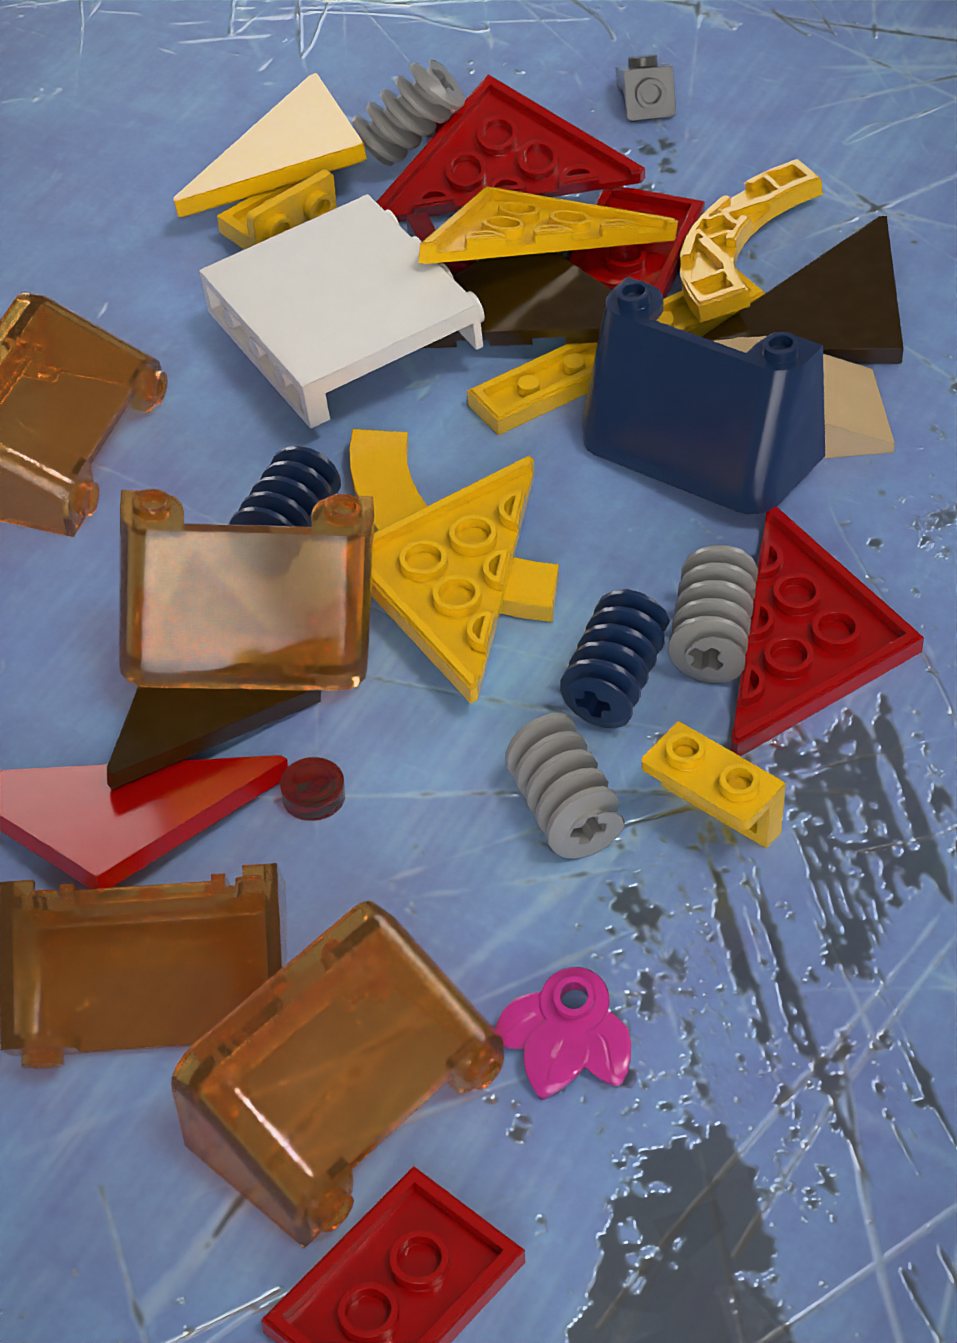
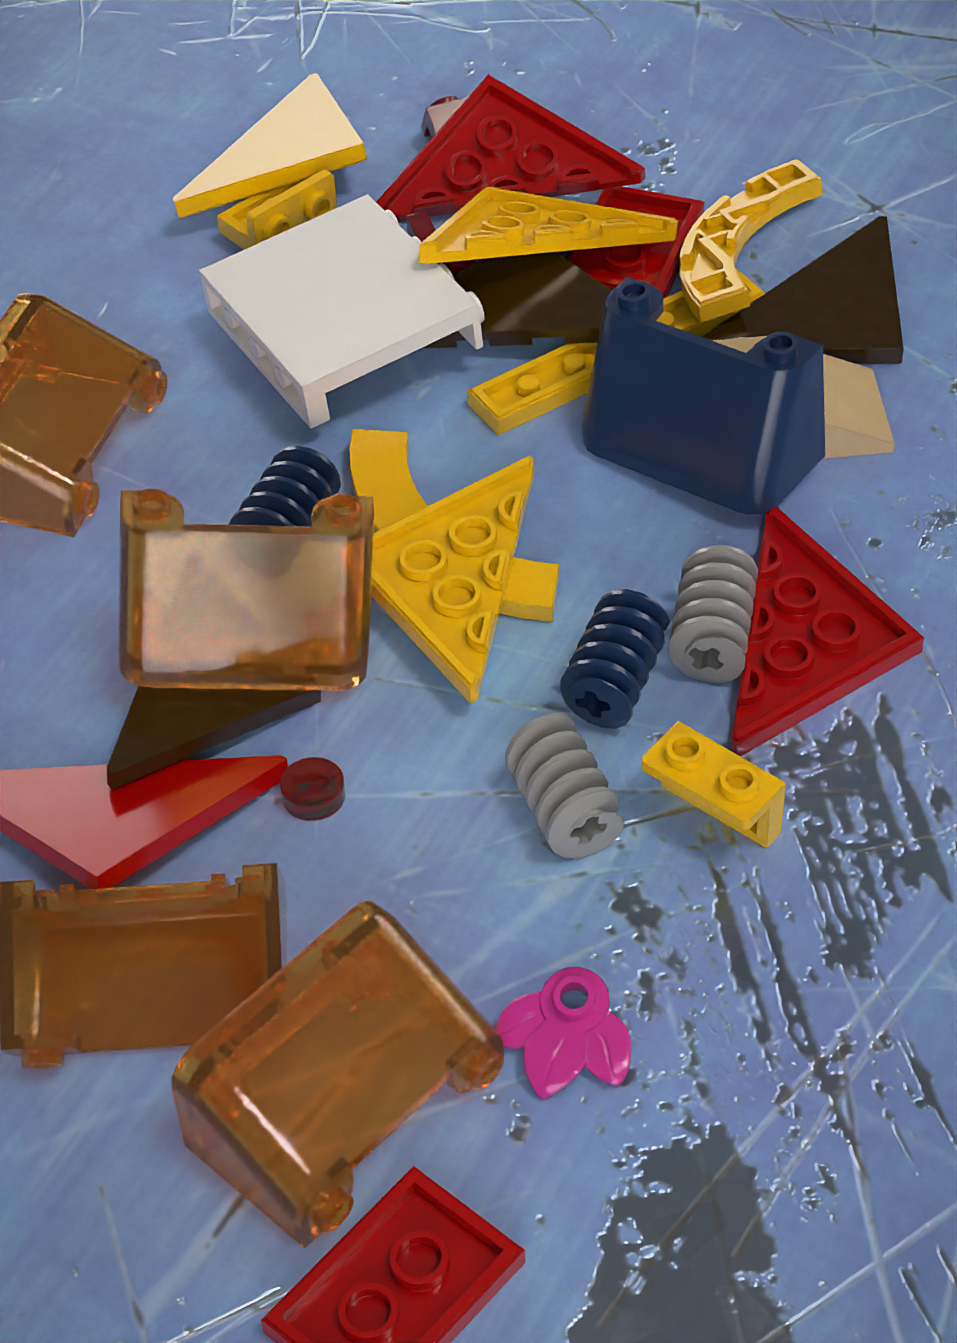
light grey piece [352,60,465,166] -> none
bracket [615,55,676,121] -> none

